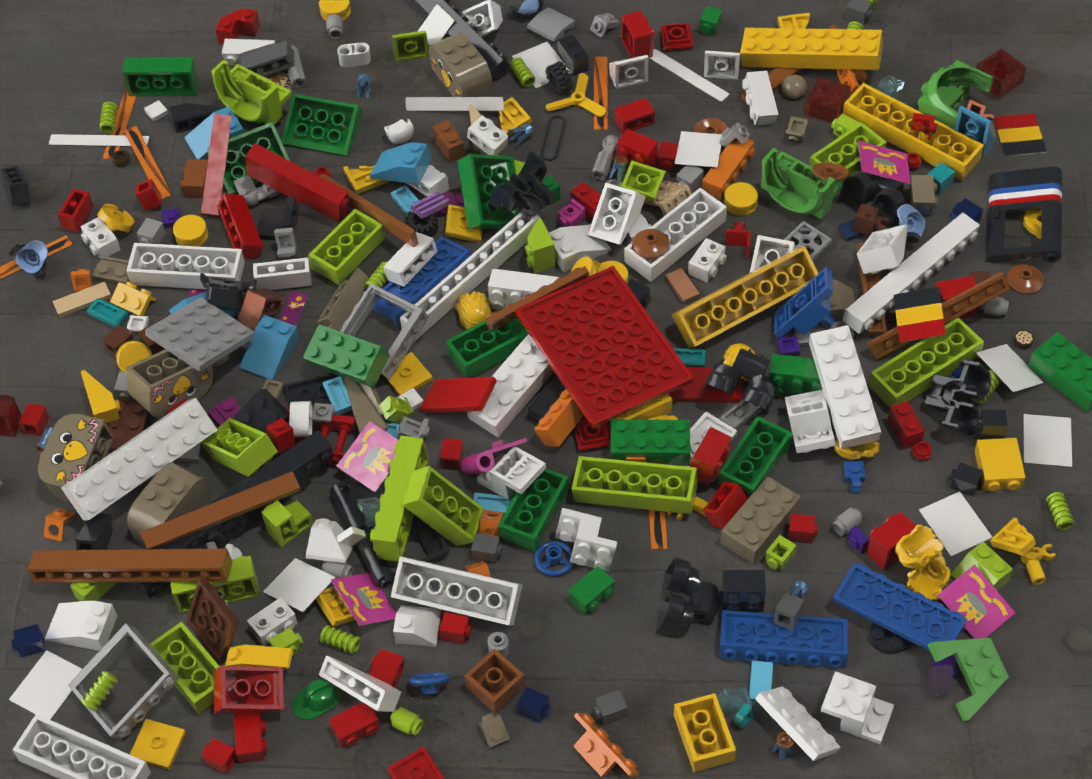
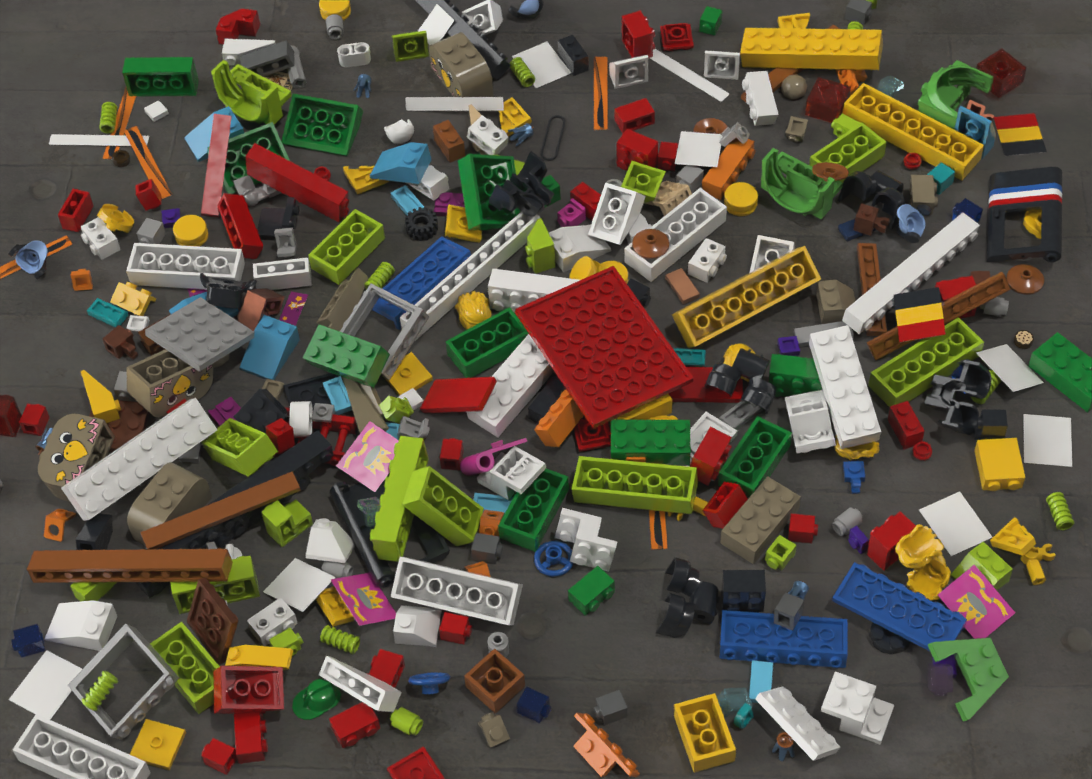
black slope [0,166,31,206] -> none
tan tile [52,281,112,318] -> none
dark tan plate [92,256,130,285] -> none
yellow head [116,341,152,372] -> none
black slope [170,103,224,133] -> none
dark orange brick [180,159,208,198] -> none
dark orange tile [320,174,419,247] -> none
white tile [337,527,366,546] -> none
white brick [383,232,437,287] -> none
medium lavender tile [411,192,450,219] -> none
dark orange plate [485,266,589,332] -> none
light grey slope [527,7,575,42] -> none
black tyre [545,61,573,95] -> none
yellow piece [546,73,606,117] -> none
light grey bracket [590,13,619,38] -> none
light grey piece [591,135,618,181] -> none
flat silver piece [609,155,628,183] -> none
red bracket [725,221,751,258] -> none
blue brick [774,267,835,338] -> none
light grey piece [784,221,832,261] -> none
white slope [857,224,908,274] -> none
dark pink sticker [858,141,911,184] -> none
red bracket [911,113,937,140] -> none
black brick [949,463,983,497] -> none

